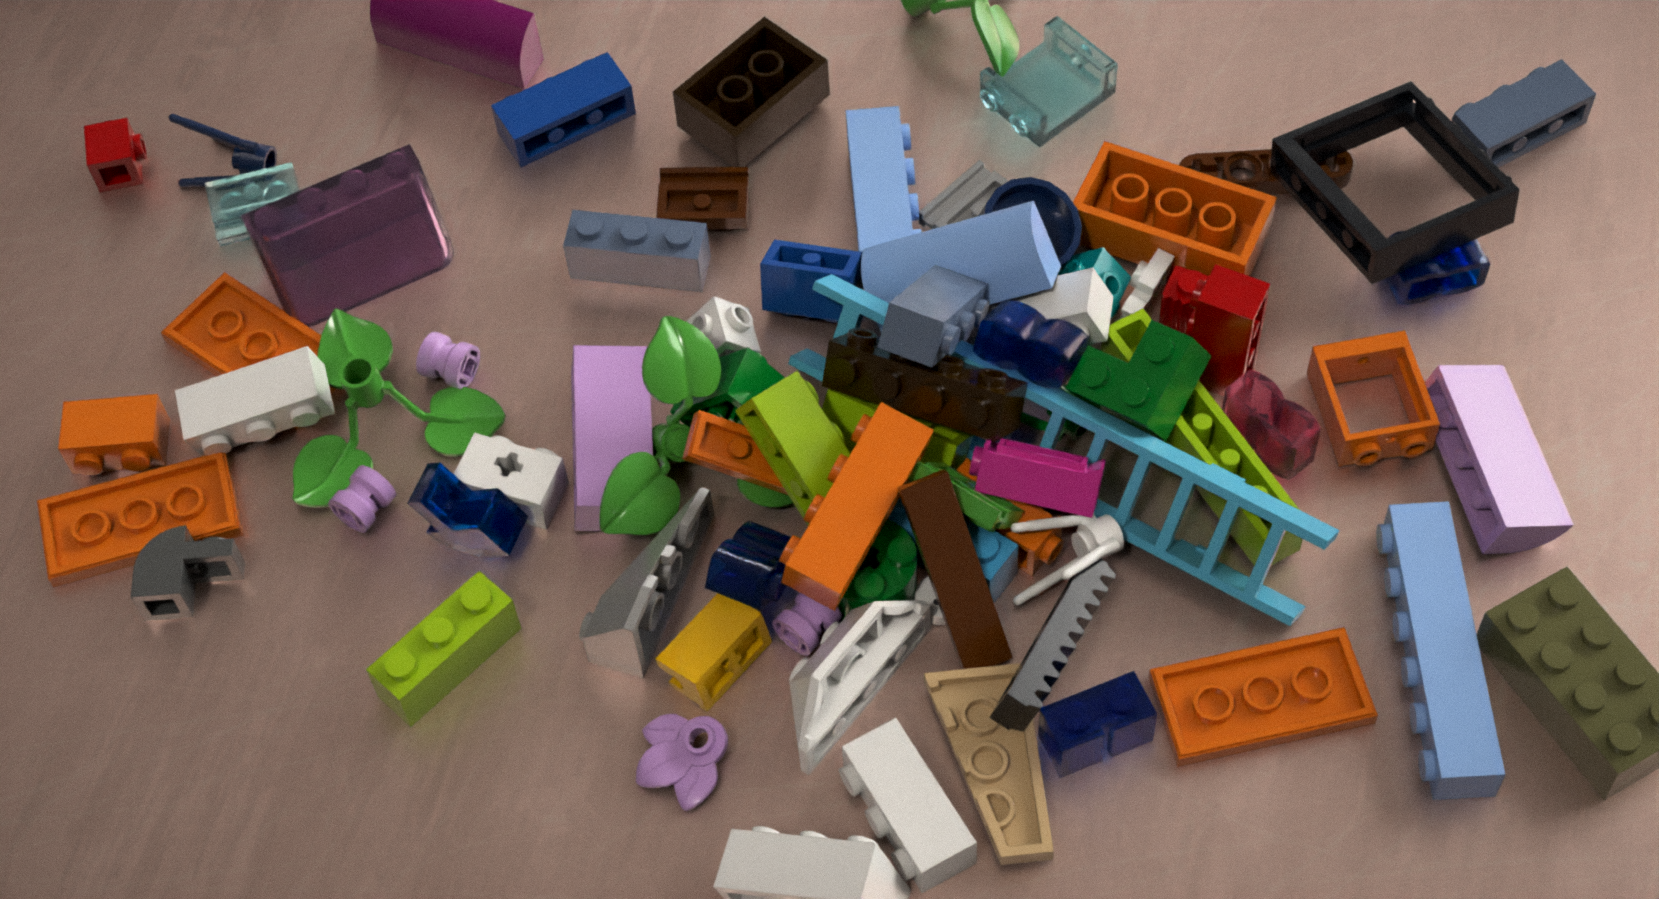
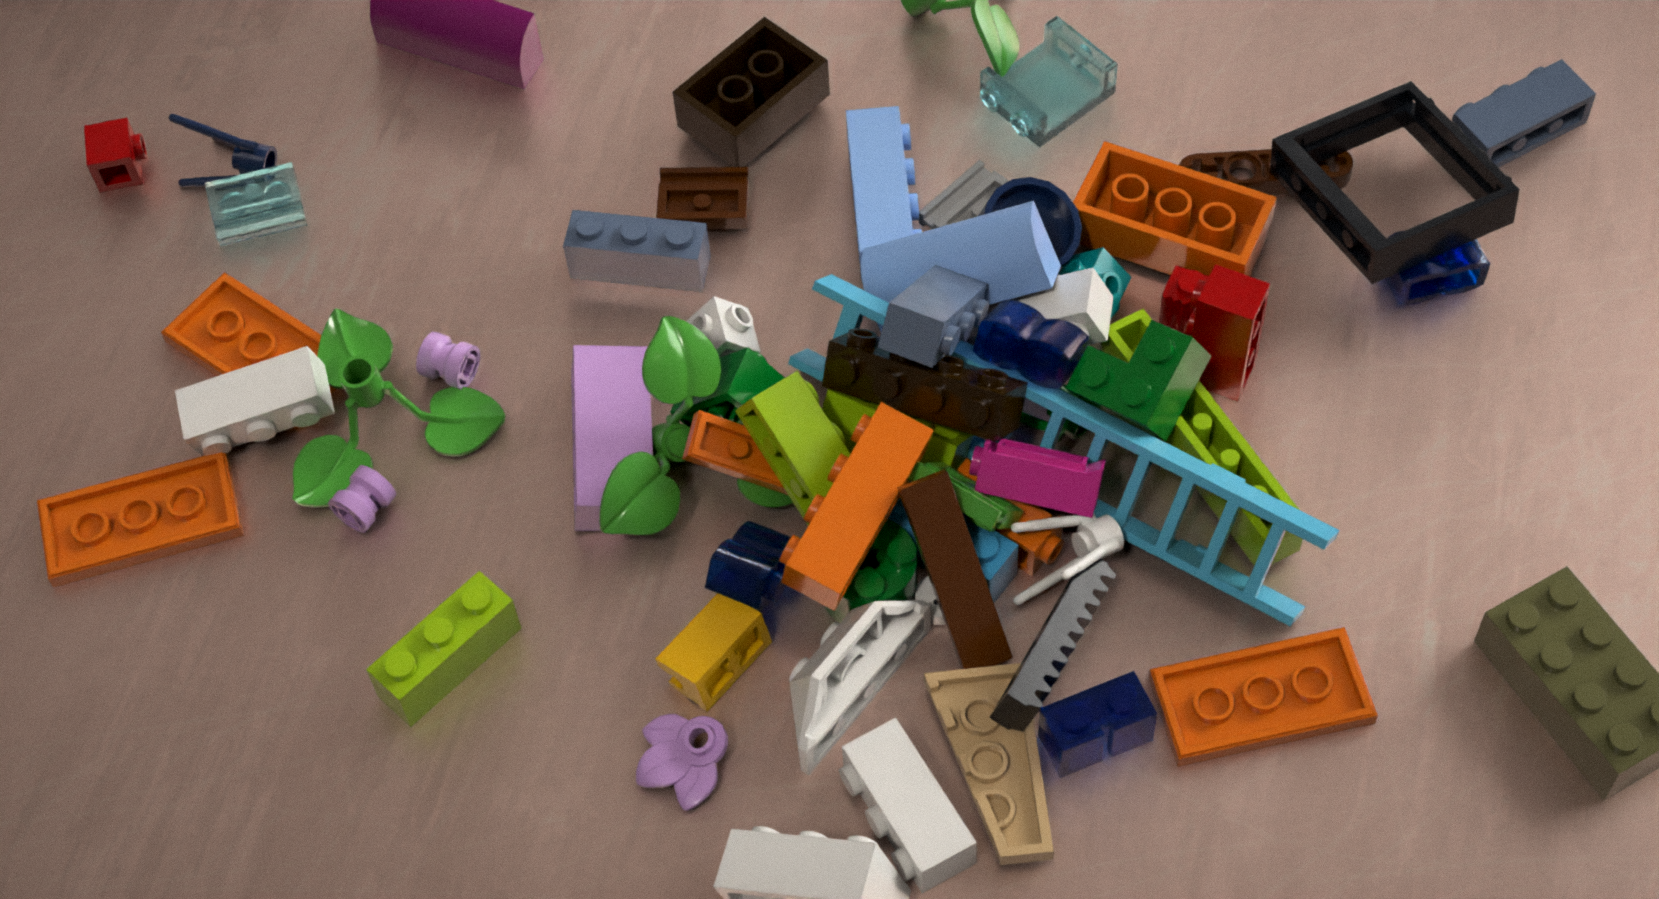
orange brick [58,394,170,475] -> none
dark grey brick [130,525,245,621] -> none
clear purple windscreen [241,144,454,327] -> none
clear blue brick [407,462,528,558] -> none
white brick [451,433,569,530] -> none
blue brick [491,52,636,167] -> none
light grey wedge [579,487,714,678] -> none
blue brick [760,239,863,323] -> none
lavender wheel [772,593,842,656] -> none
white plate [1119,248,1175,320] -> none
clear pink brick [1222,370,1321,480] -> none
orange window [1307,330,1440,467] -> none
light blue brick [1376,501,1505,800] -> none
brick [1425,365,1573,554] -> none

